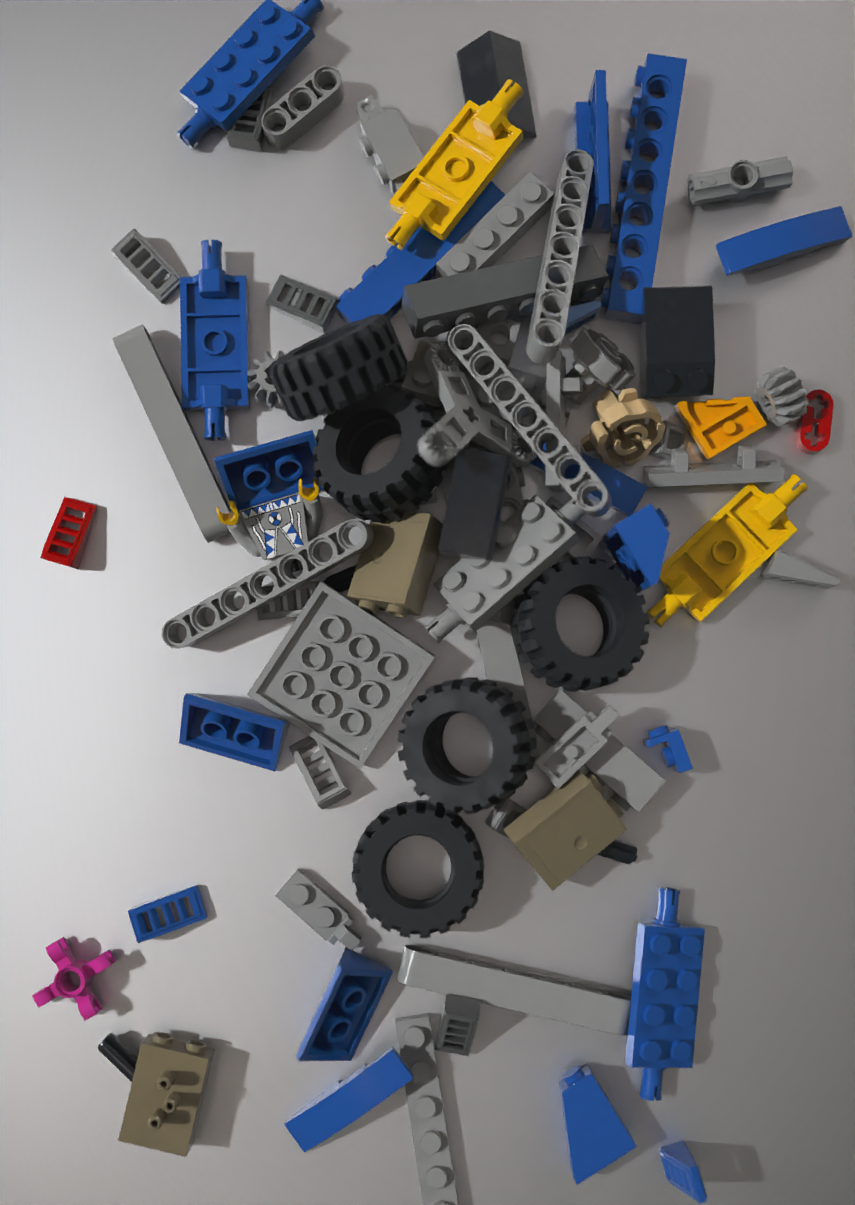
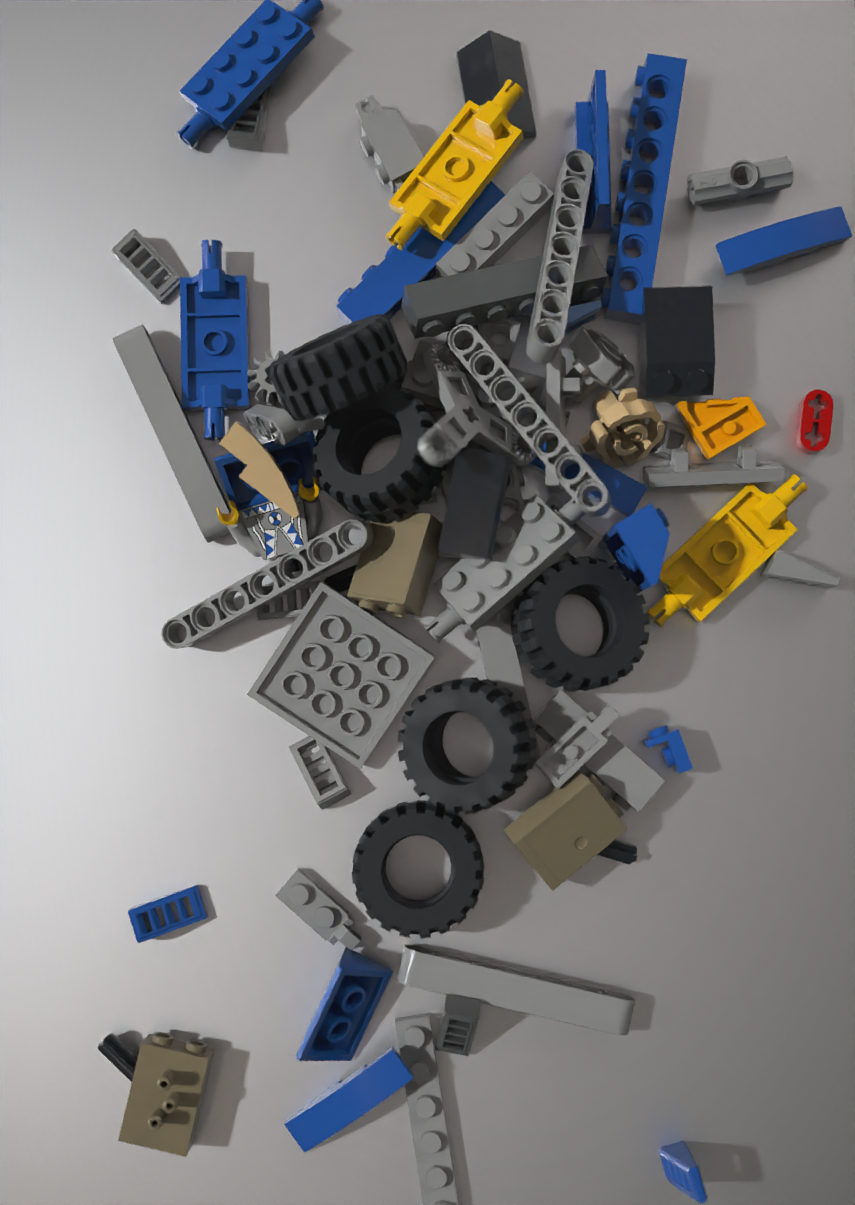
dark pink pin [32,937,116,1021] -> none
red slope [40,496,98,569] -> none
blue slope [179,693,290,771] -> none
light grey beam [261,65,344,149] -> none
dark grey slope [266,274,339,333] -> none
light grey slope [485,798,527,839] -> none
blue slope [559,1064,637,1185] -> none
blue plate [625,887,705,1101] -> none
light grey gear [755,366,808,427] -> none
none -> tan slope [219,421,301,519]
none -> light grey beam [243,404,299,445]

